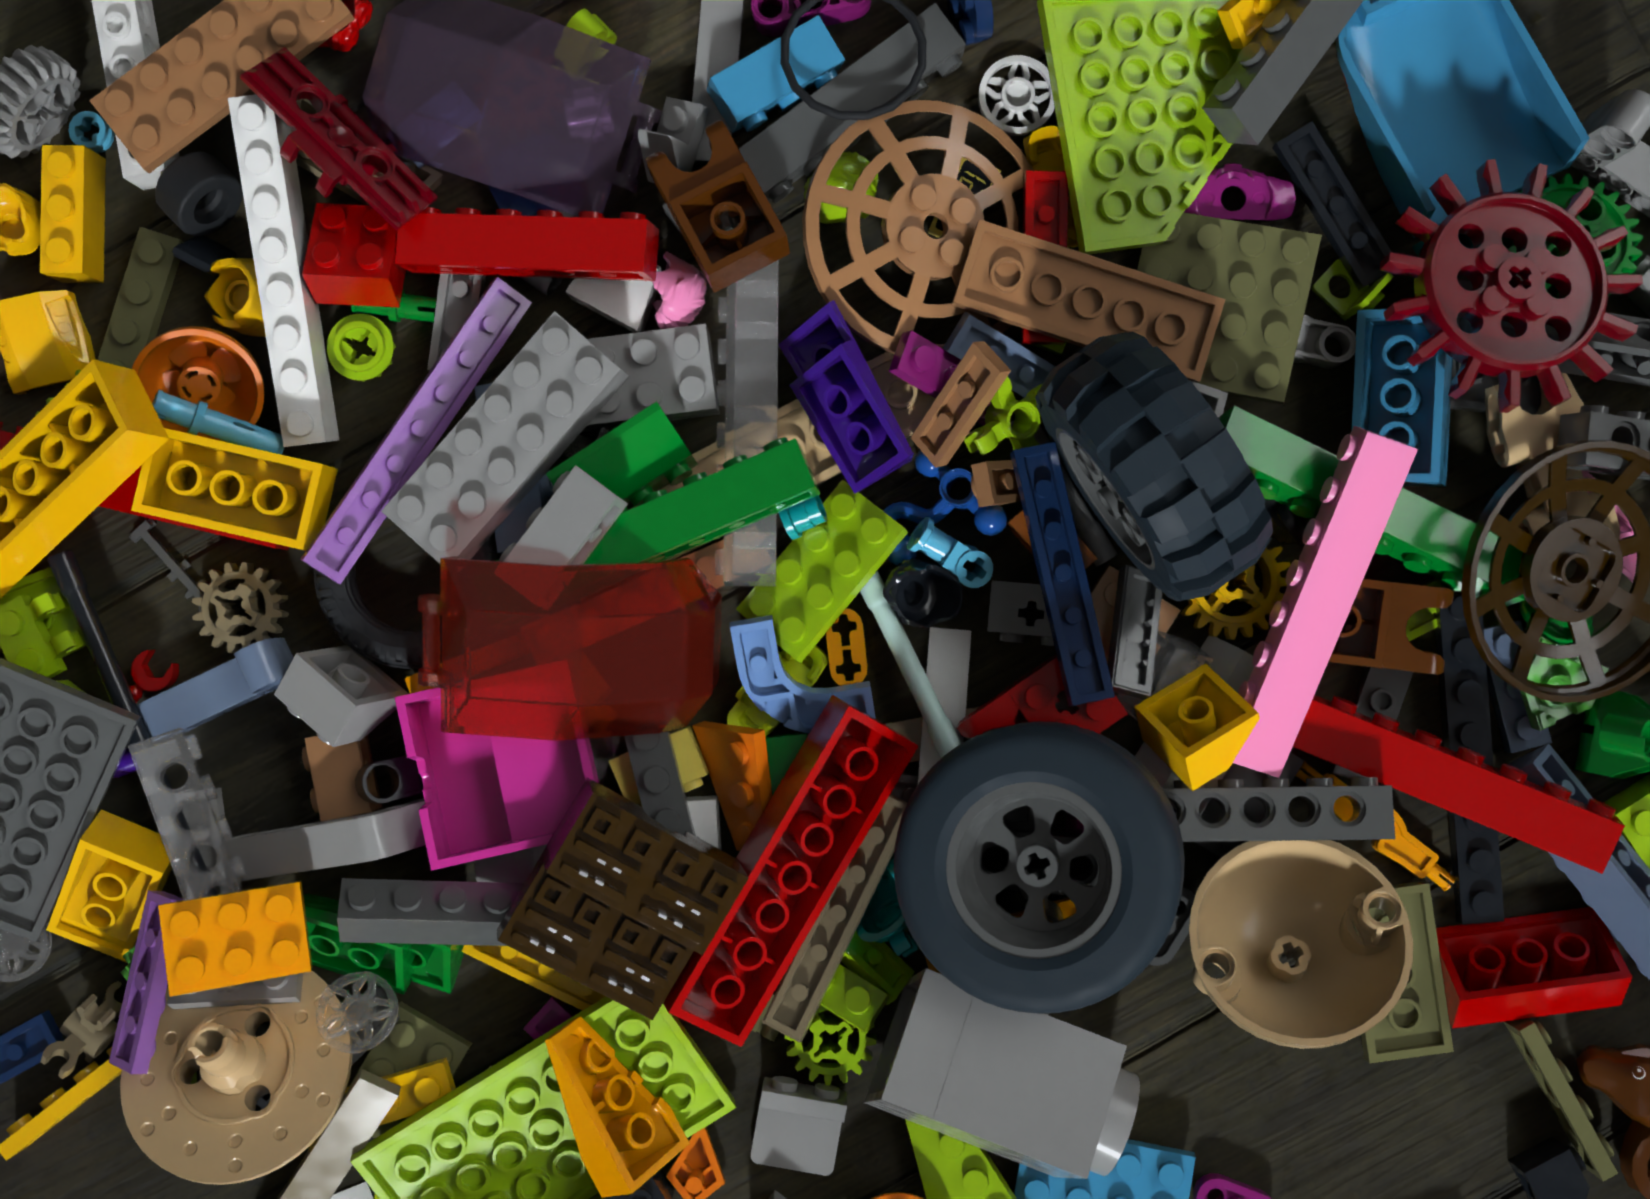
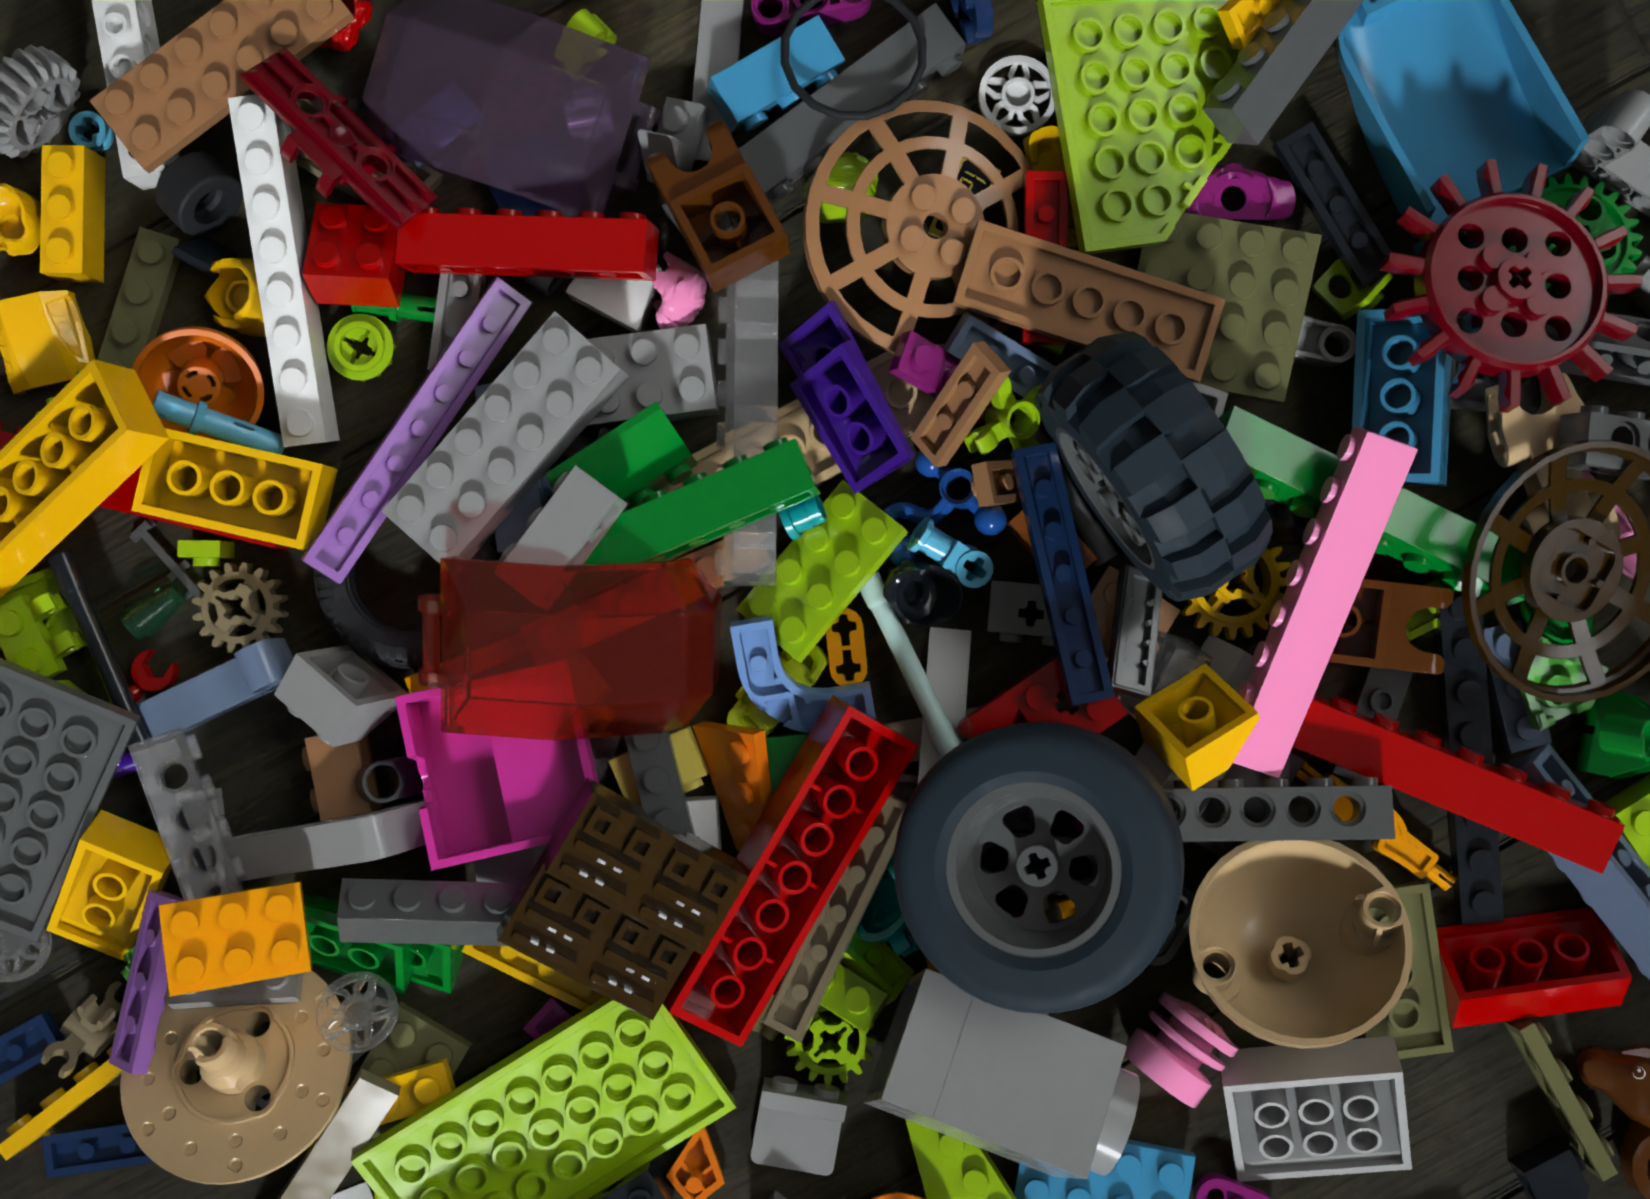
light orange wedge [545,1016,690,1198] -> none
none -> dark blue plate [41,1120,154,1179]
none -> clear green cone [118,582,187,641]
none -> lime plate [177,540,235,567]
none -> bright pink wheel [1124,992,1239,1108]
none -> light grey slope [1219,1036,1412,1182]

